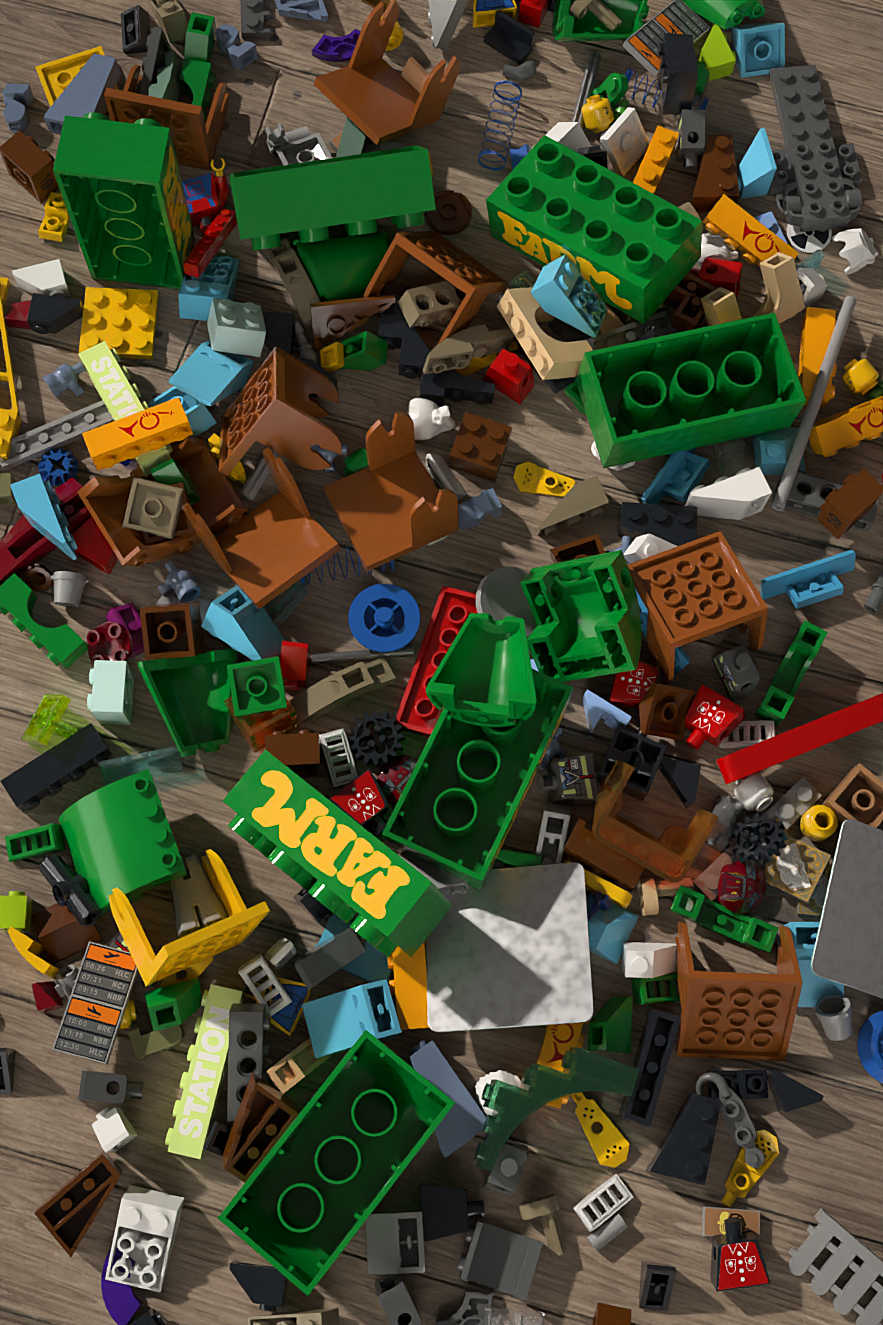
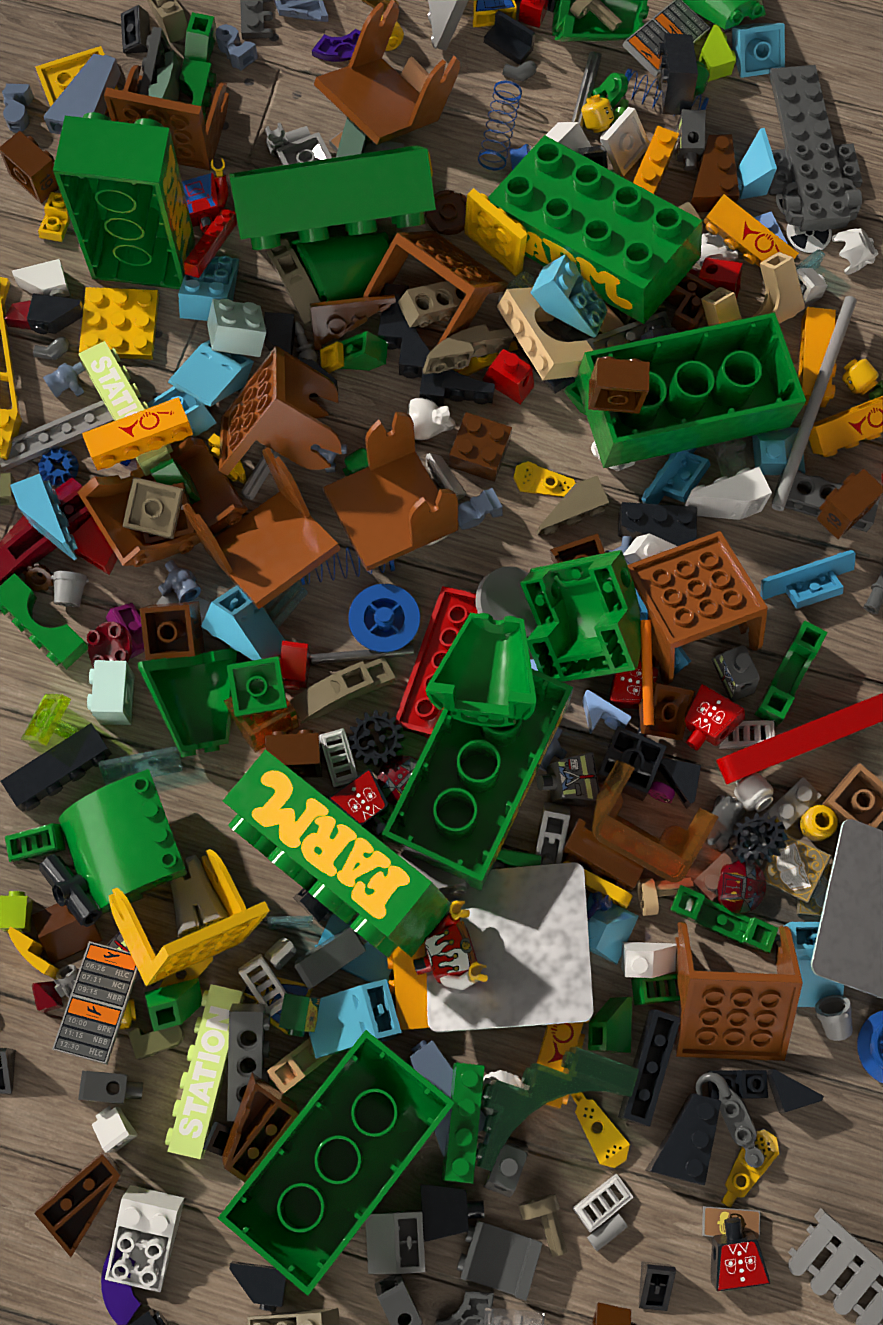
none -> dark grey arm [33,337,69,360]
none -> clear light blue window [267,916,313,929]
none -> dark green brick [279,993,320,1037]
none -> torso [413,901,488,990]
none -> green arch [442,1063,485,1183]
none -> yellow plate [464,188,528,277]
none -> reddish brown brick [588,356,650,414]
none -> orange bar [640,620,654,725]
none -> magenta tile [648,781,675,803]

